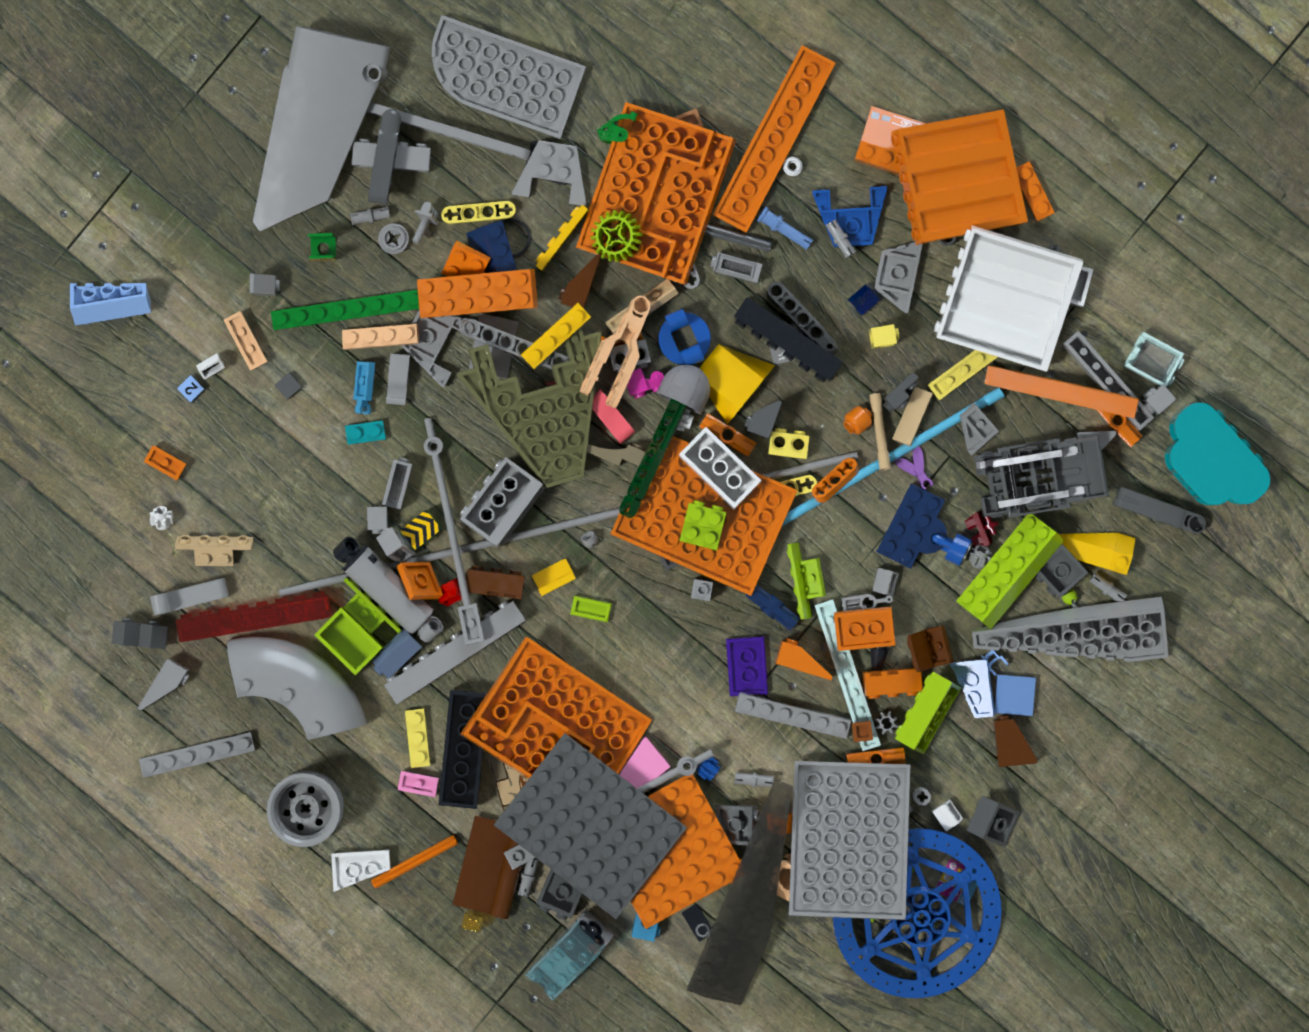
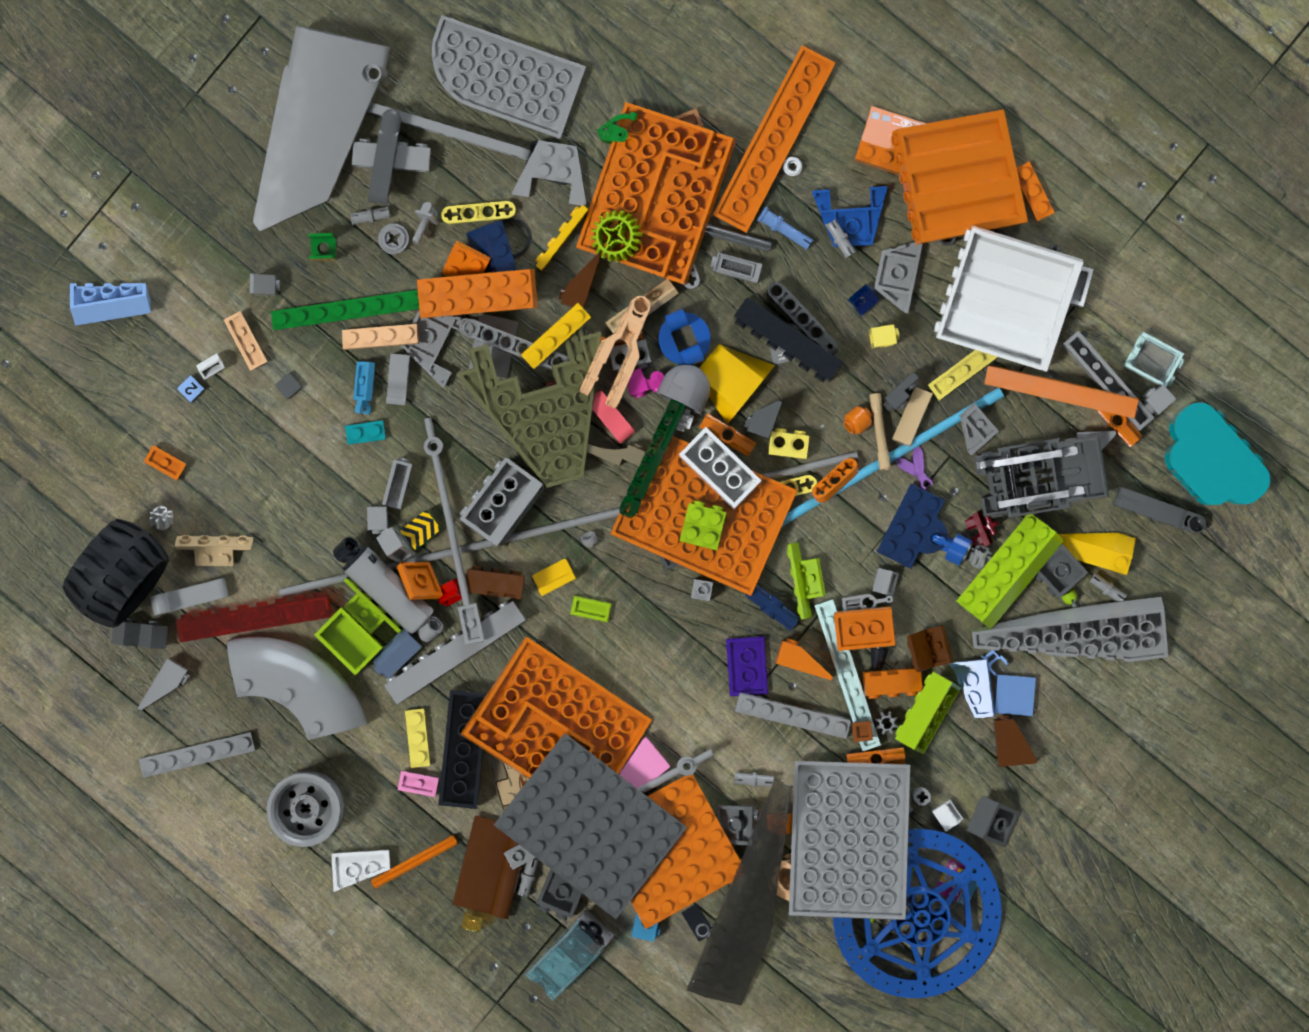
blue gear [696,757,721,781] -> none
none -> black tyre [62,518,169,628]

